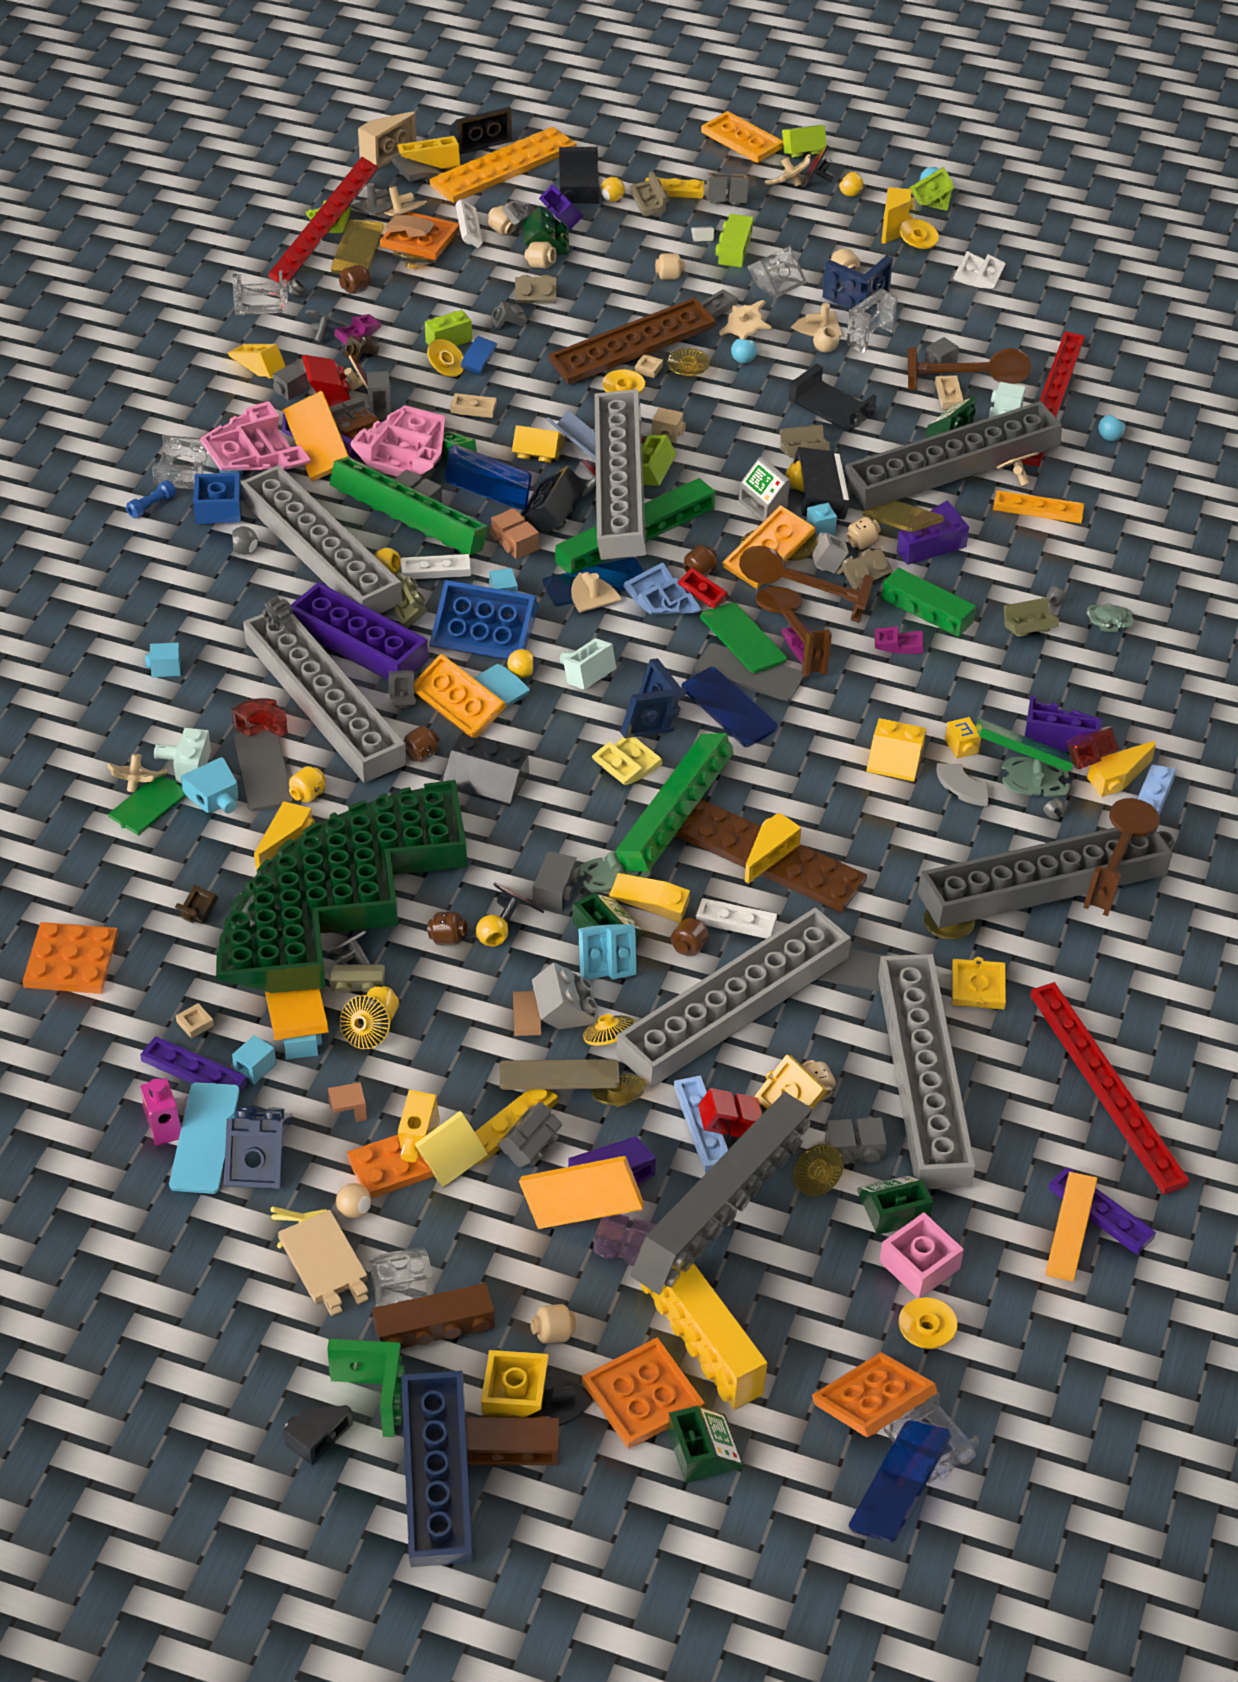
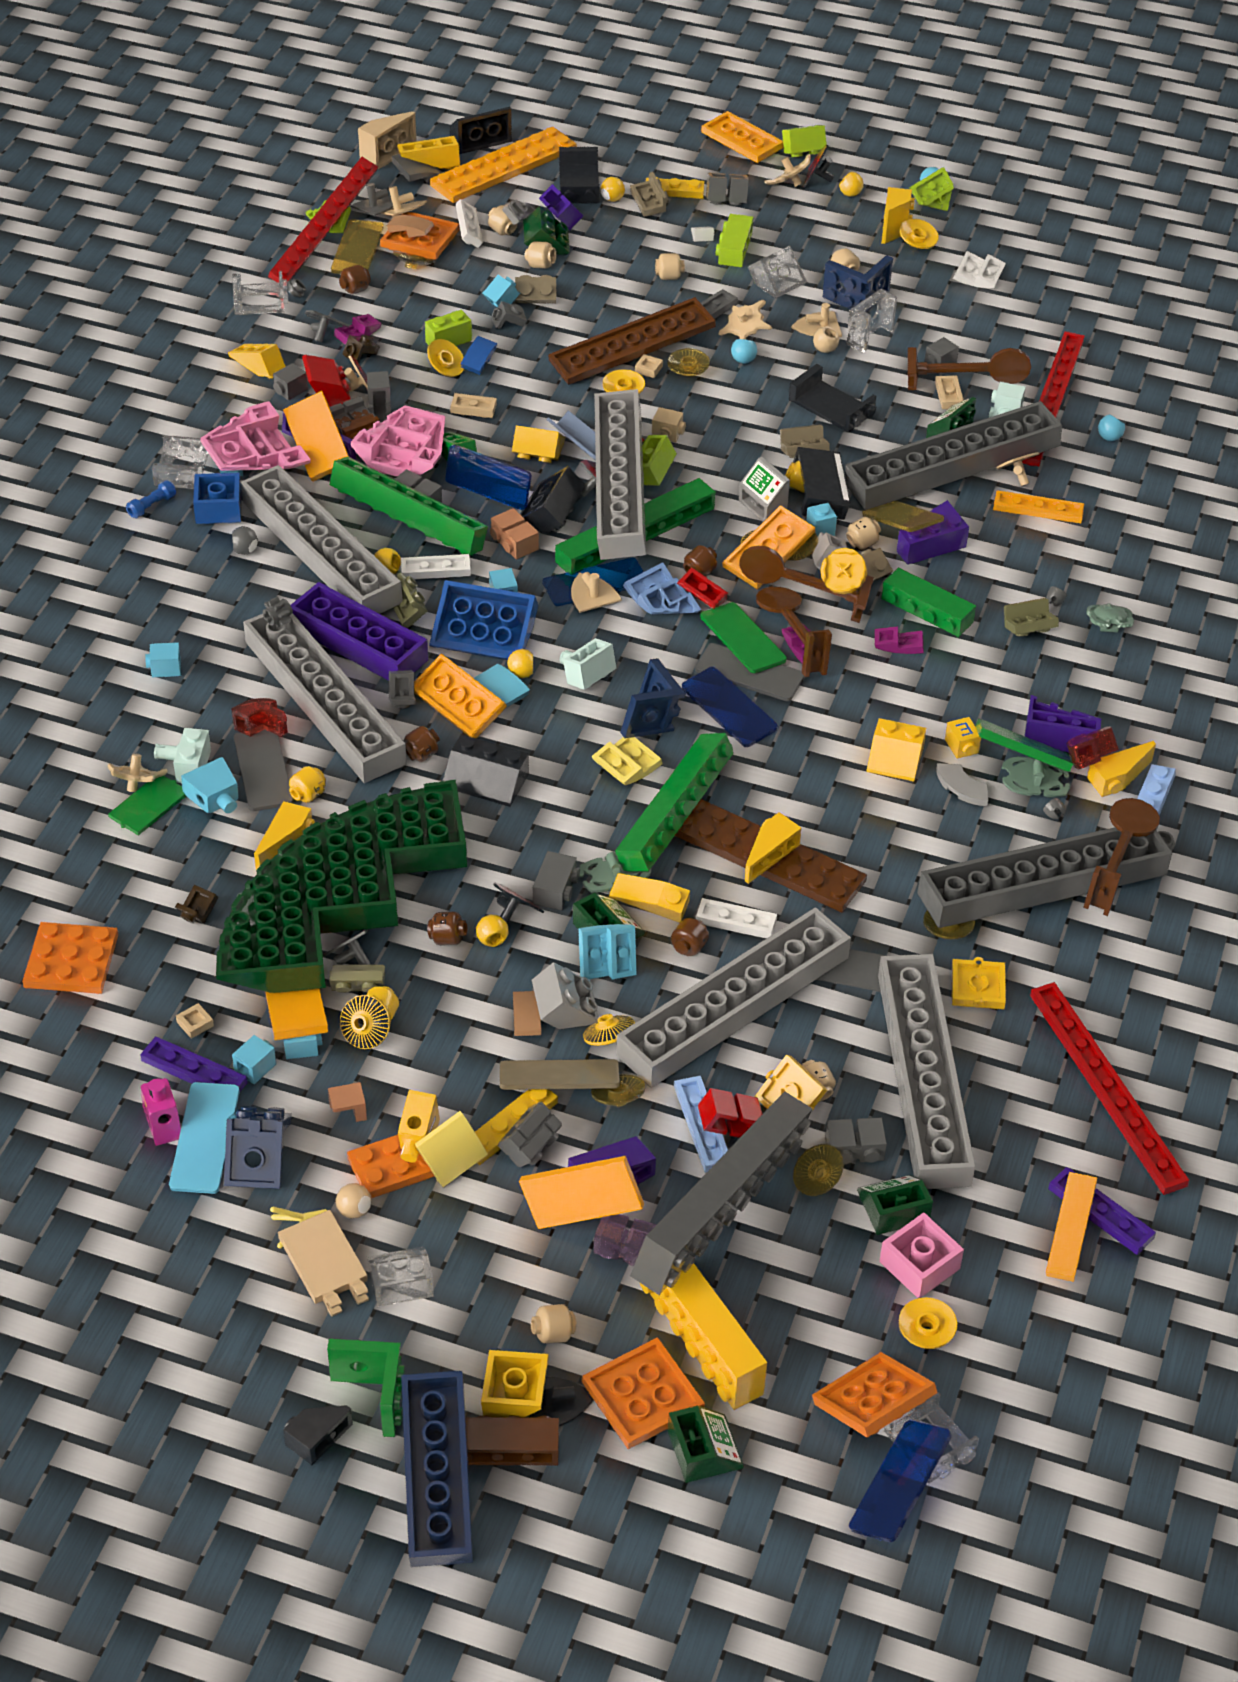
reddish brown brick [372,1283,495,1350] -> none
none -> medium azure brick [483,274,520,307]
none -> yellow tile [820,548,867,594]

